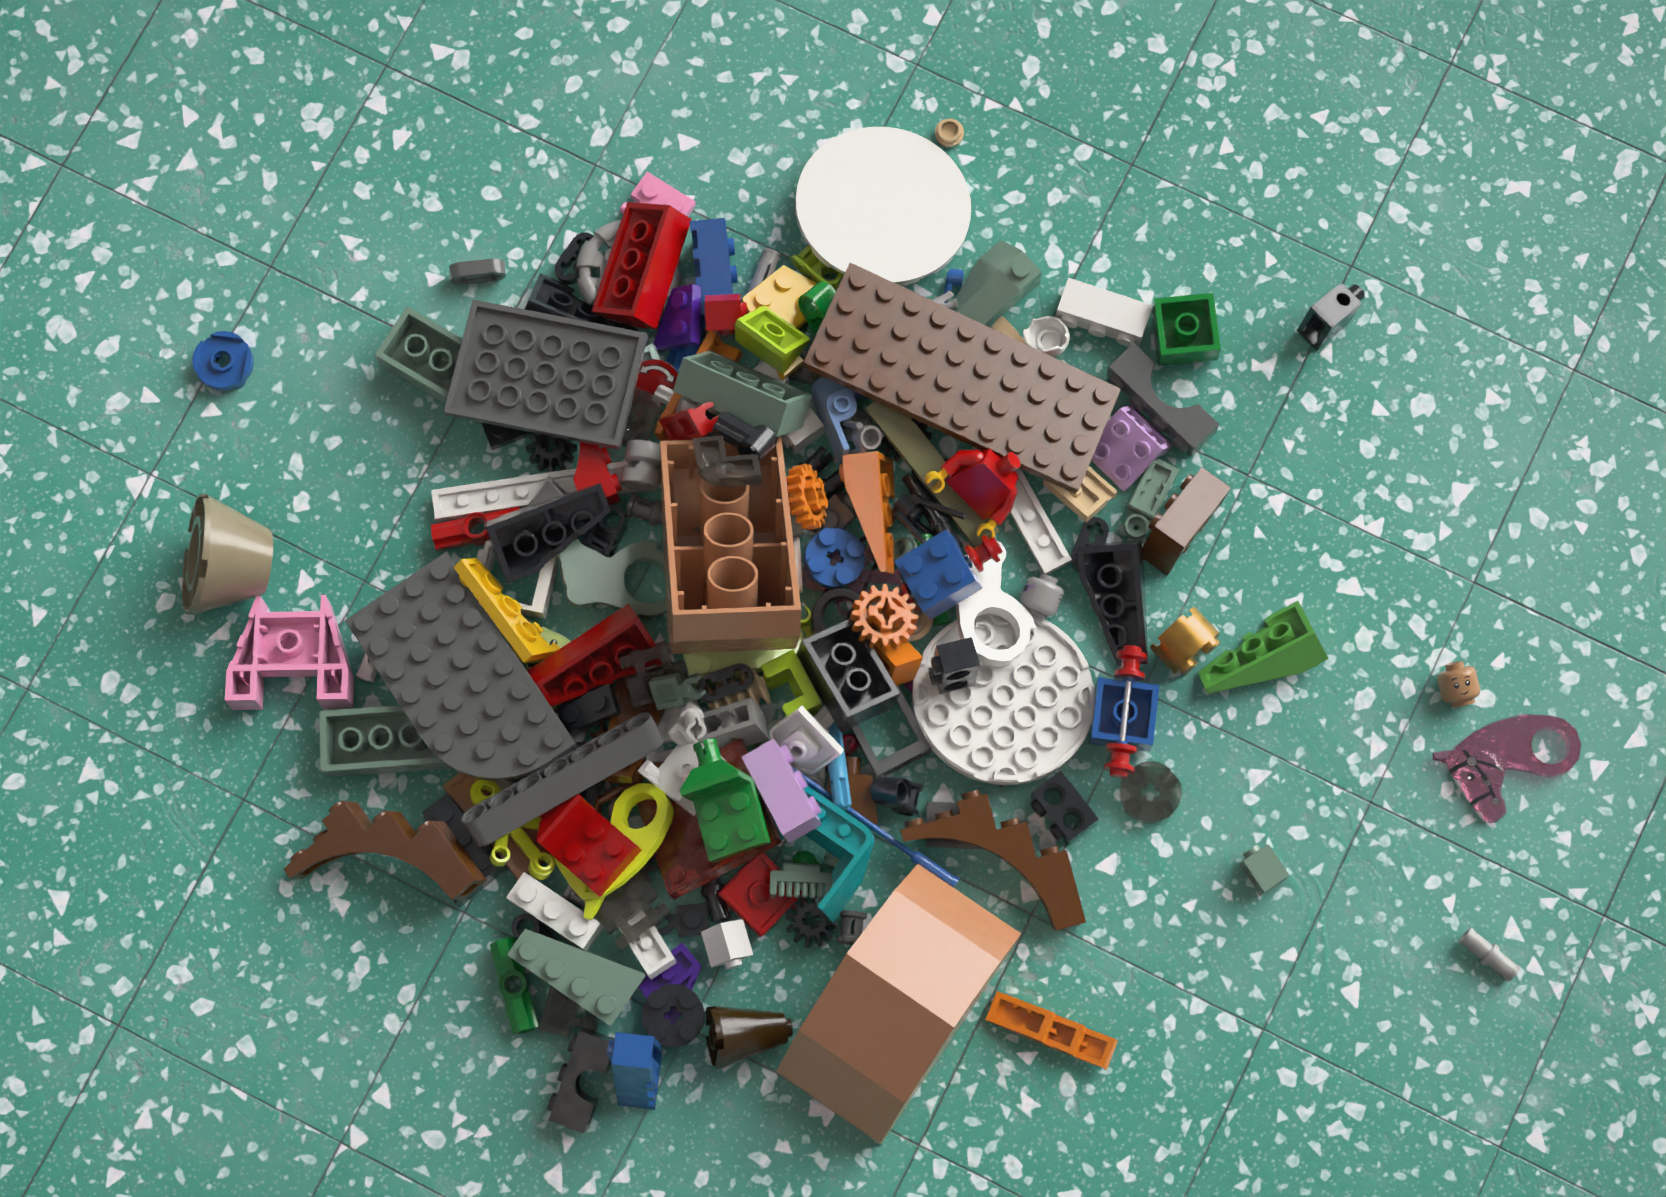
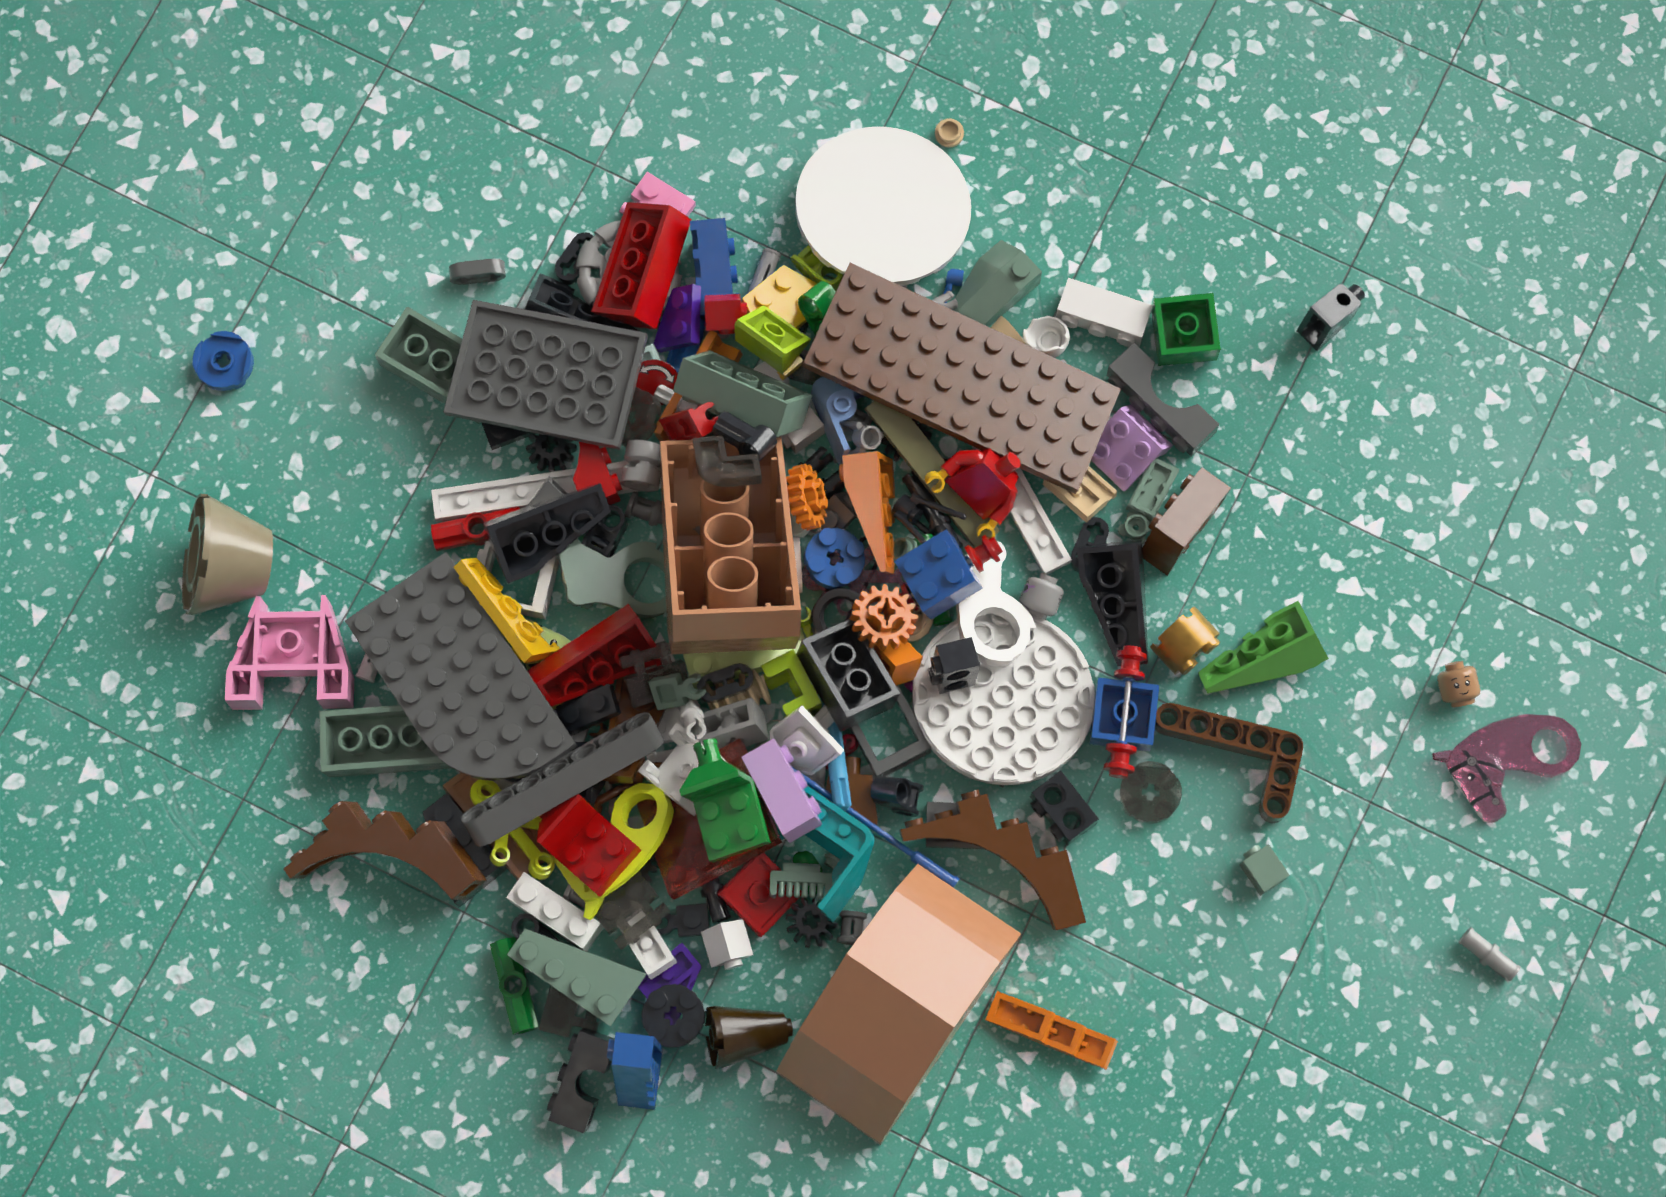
none -> reddish brown beam [1155,703,1303,823]

